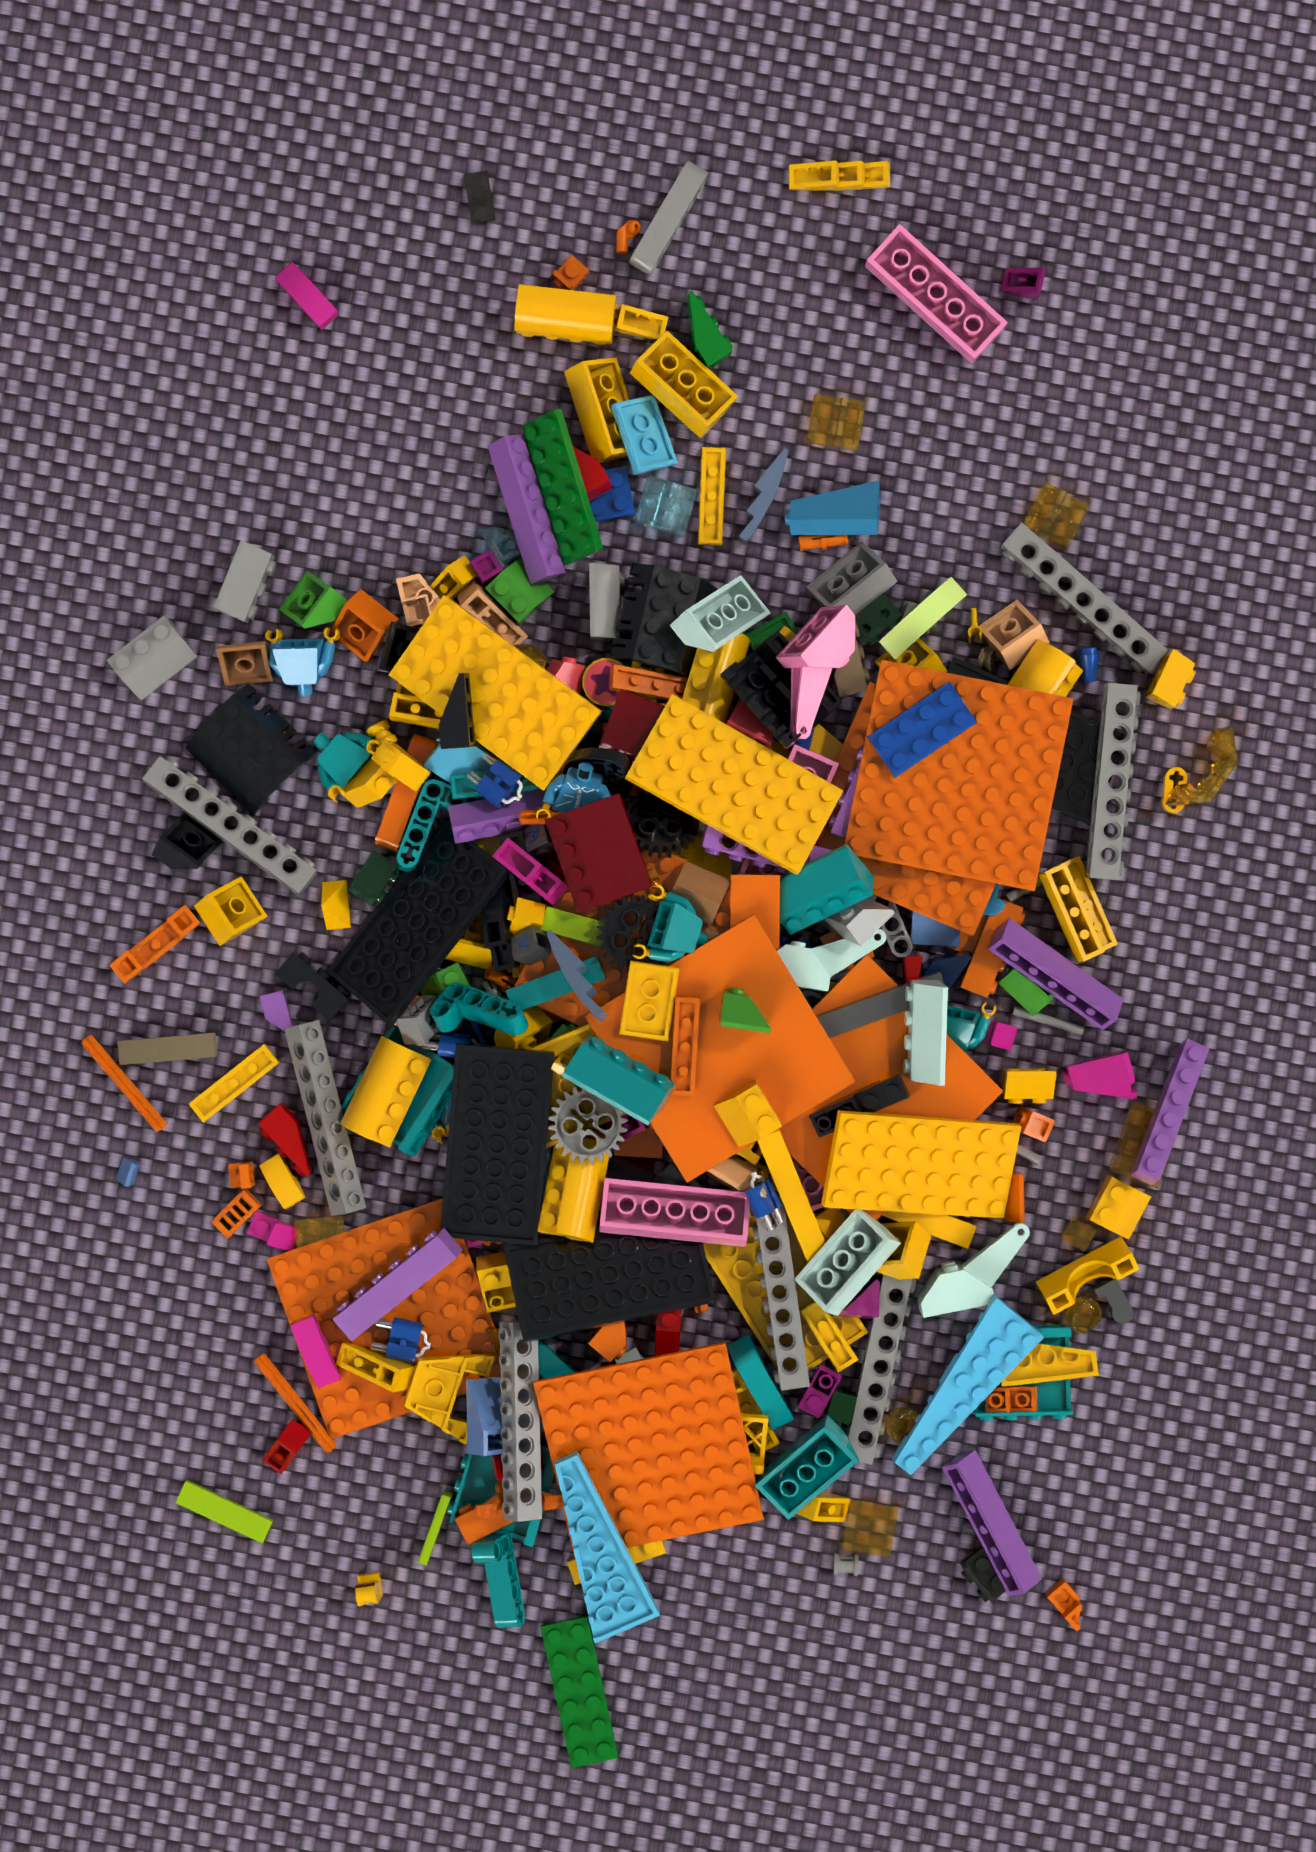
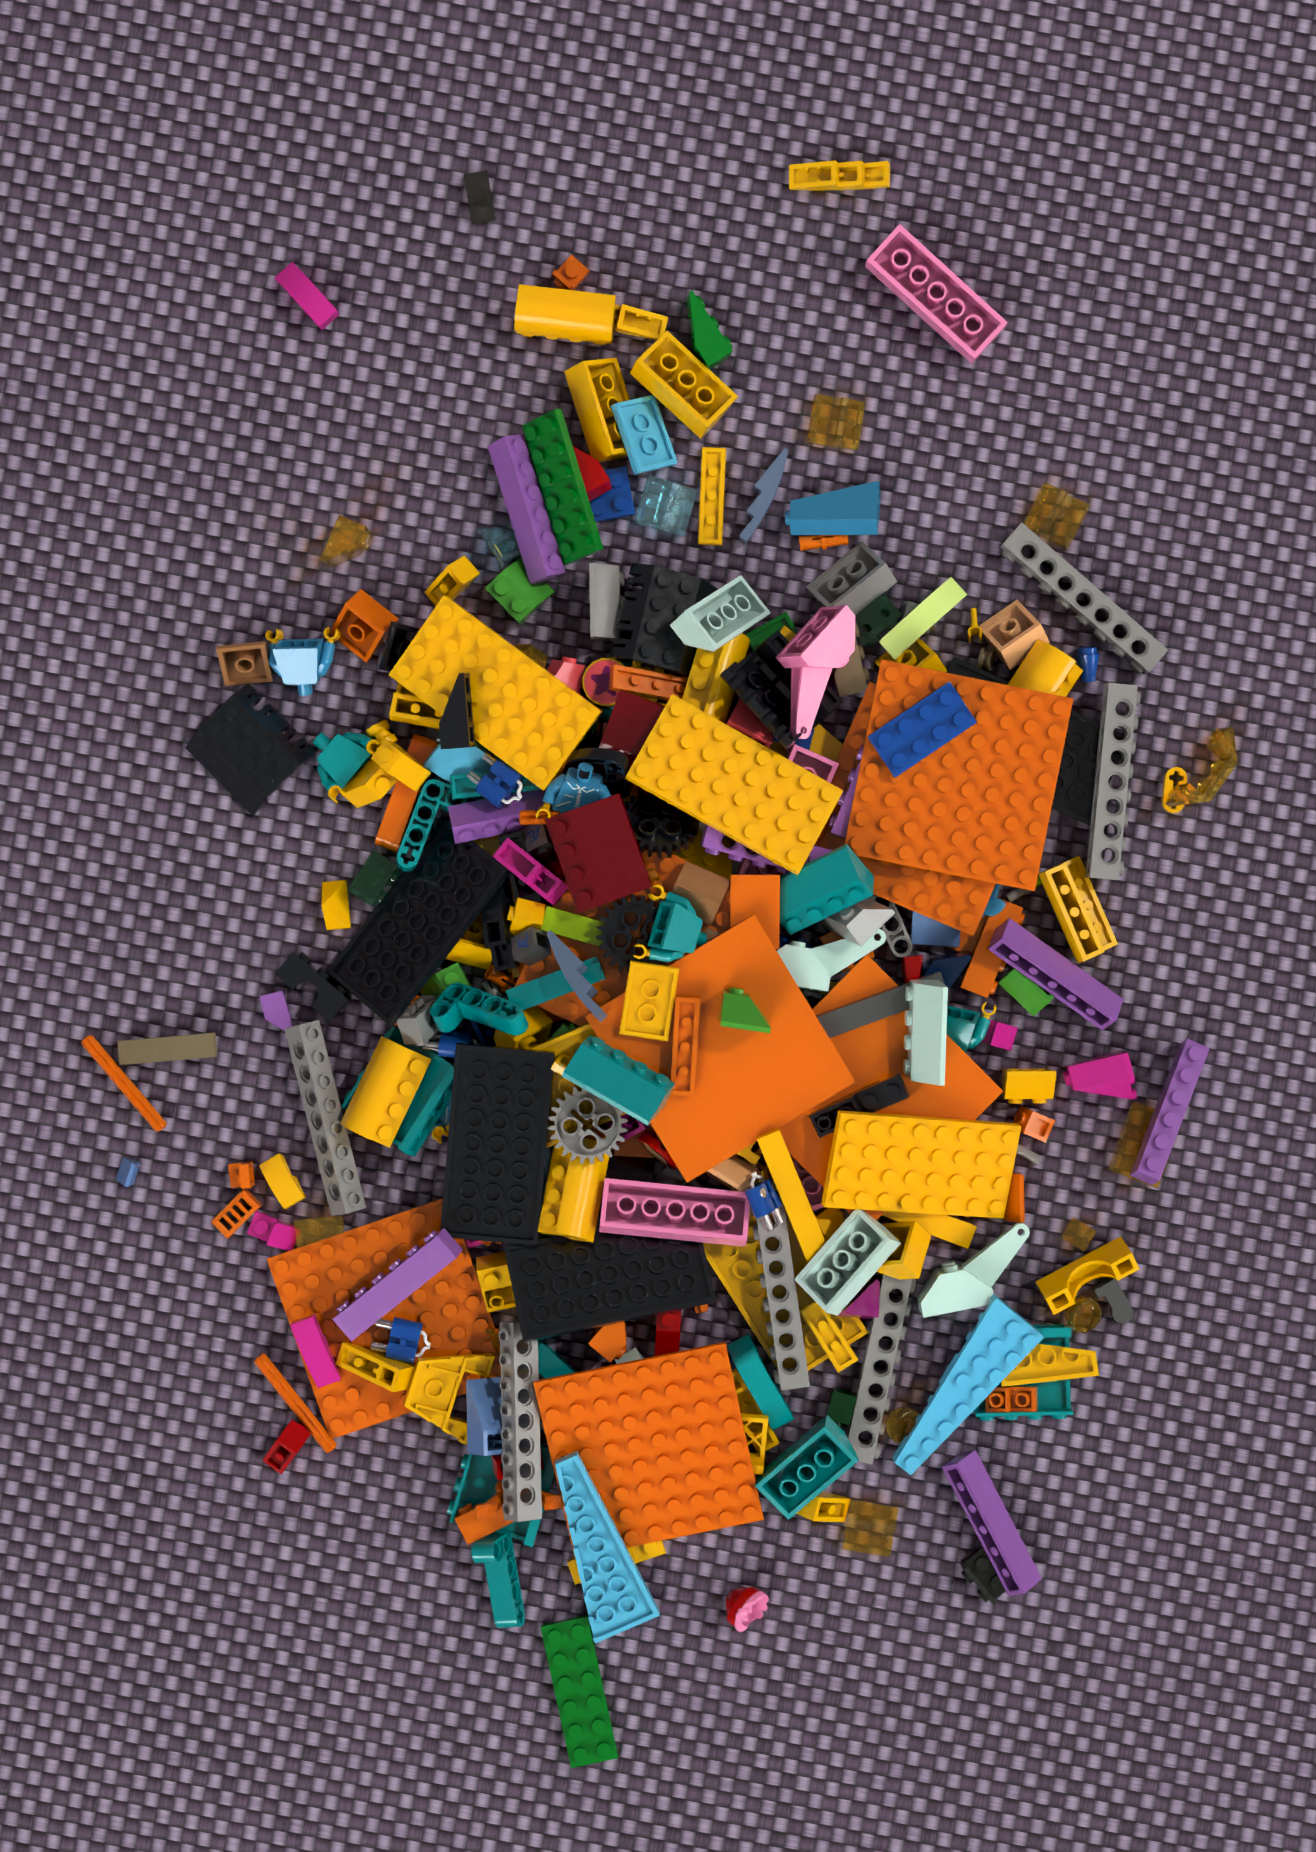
light grey slope [107,616,199,701] -> none
orange slope [109,904,201,984] -> none
light grey brick [142,756,317,897] -> none
black slope [151,813,223,869] -> none
lime tile [175,1480,274,1544] -> none
yellow plate [189,1044,280,1123] -> none
yellow slope [194,876,268,946] -> none
light grey slope [213,540,276,624] -> none
red slope [258,1102,313,1177] -> none
bright green slope [279,571,348,628] -> none
yellow leg [355,1571,383,1606] -> none
light nougat slope [396,573,441,627] -> none
lime tile [418,1490,453,1566] -> none
light nougat slope [457,580,528,648] -> none
magenta panel [469,549,503,587] -> none
orange arm [616,220,641,254] -> none
light grey beam [629,161,710,276] -> none
yellow slope [713,1080,782,1147] -> none
magenta slope [797,1364,842,1418] -> none
light grey bush [834,1553,859,1576] -> none
magenta slope [1000,267,1046,300] -> none
light grey bar [1012,1005,1084,1036] -> none
orange slope [1044,1578,1082,1631] -> none
yellow slope [1086,1174,1151,1239] -> none
yellow slope [1145,649,1196,709] -> none
none -> clear yellow slope [320,515,373,568]
none -> red tile [637,1133,677,1170]
none -> hair [725,1587,769,1632]

